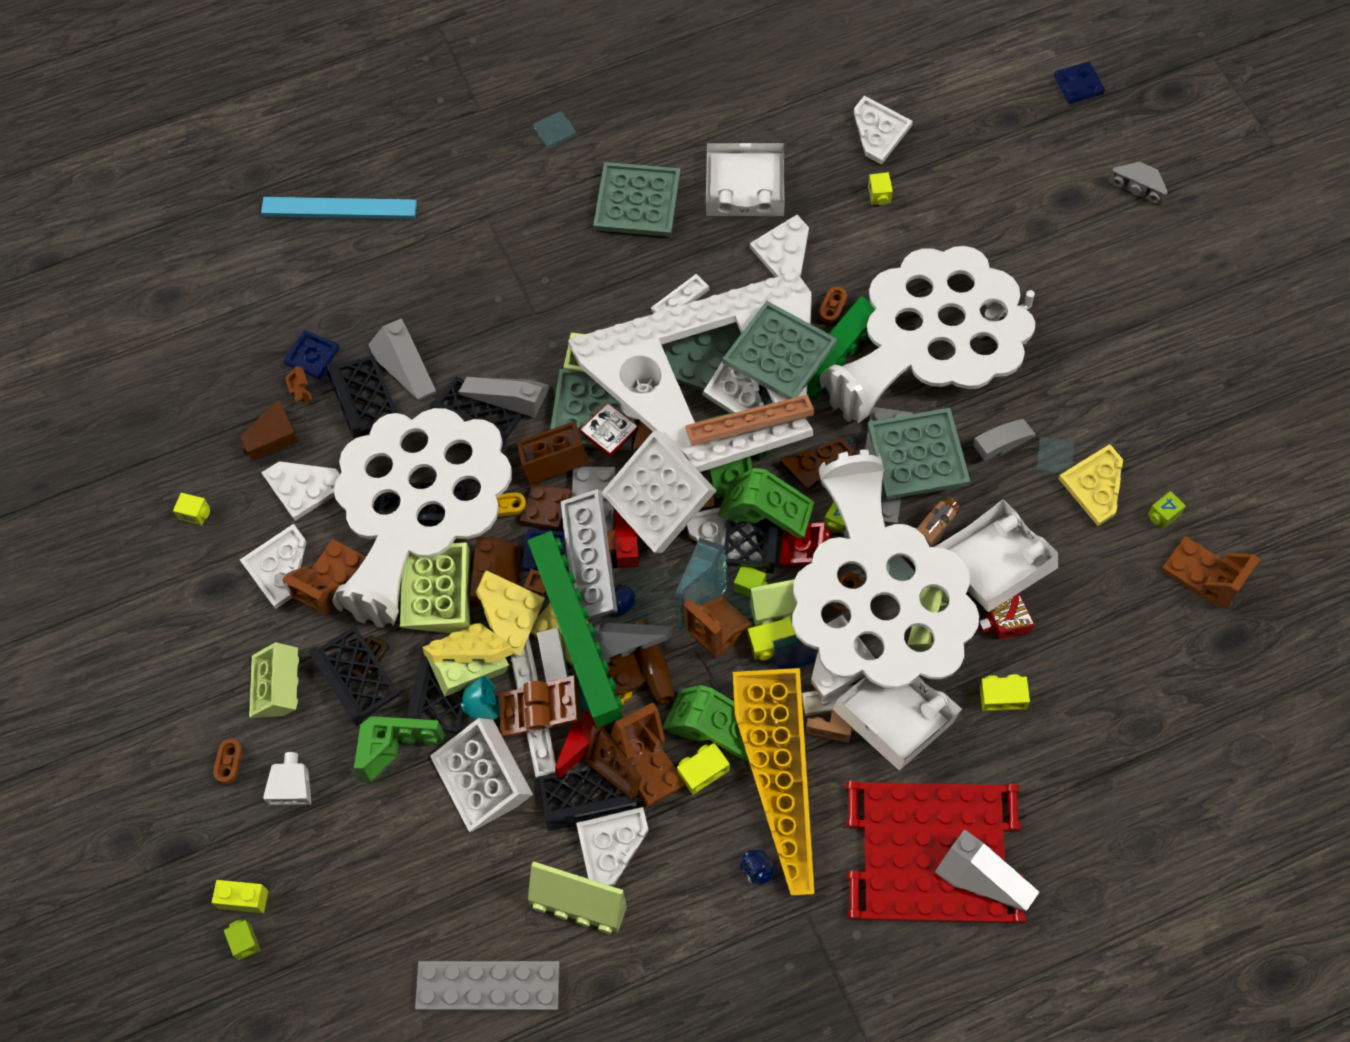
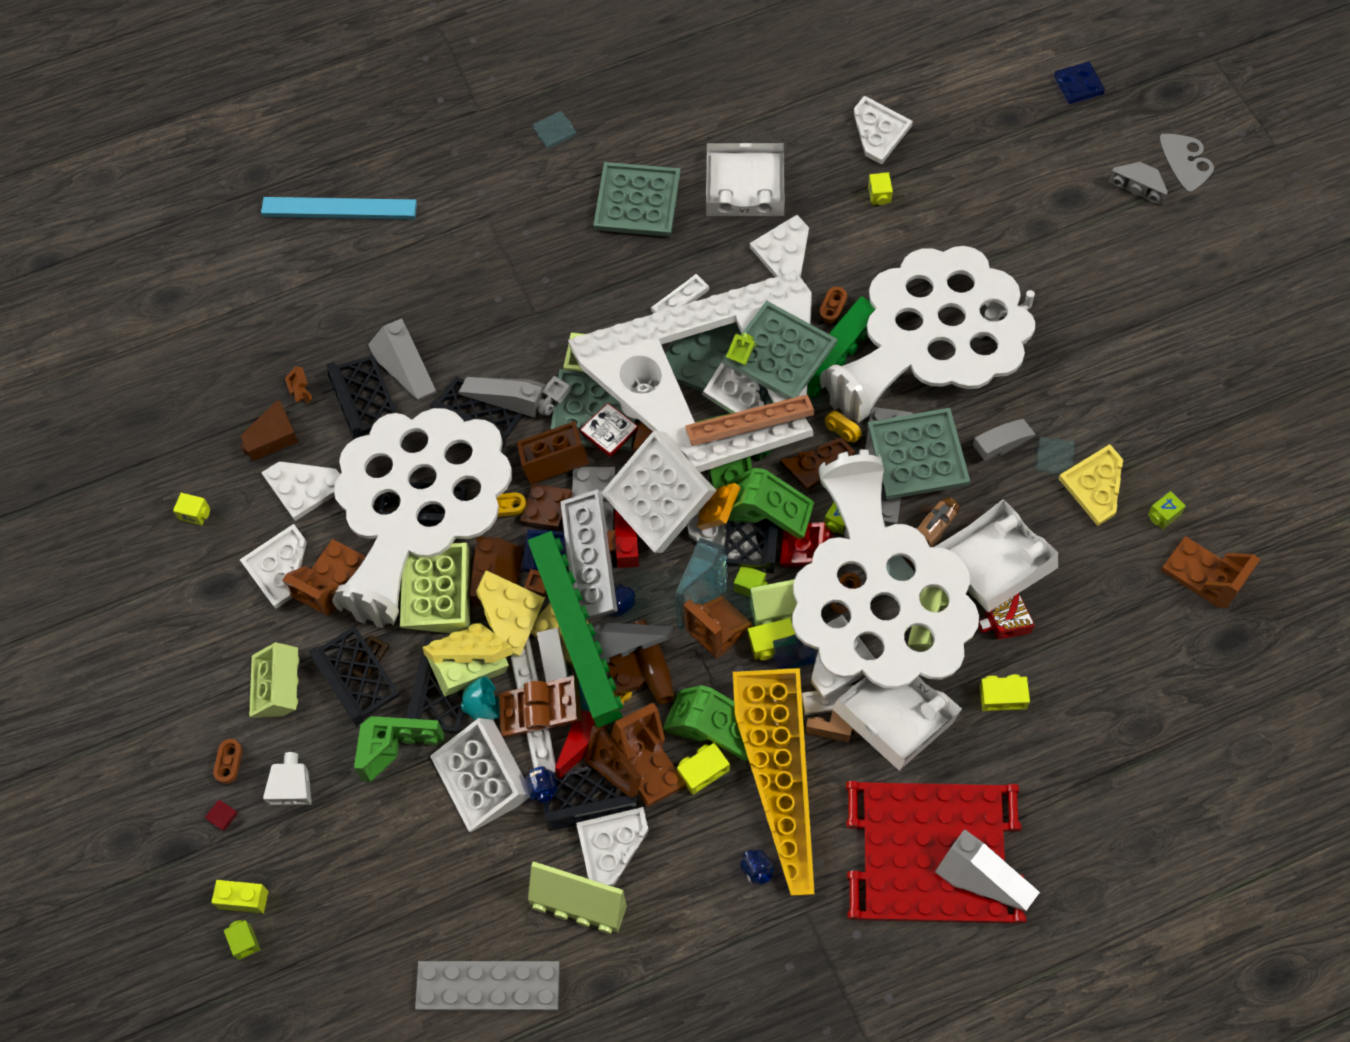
clear blue plate [284,330,340,379] -> none
none -> dark red tile [205,800,238,832]
none -> clear blue head [525,766,557,802]
none -> light grey plate [537,376,572,416]
none -> light orange plate [696,483,741,531]
none -> lime bracket [726,333,757,366]
none -> yellow plate [825,411,862,443]
none -> light grey piece [1160,134,1214,192]

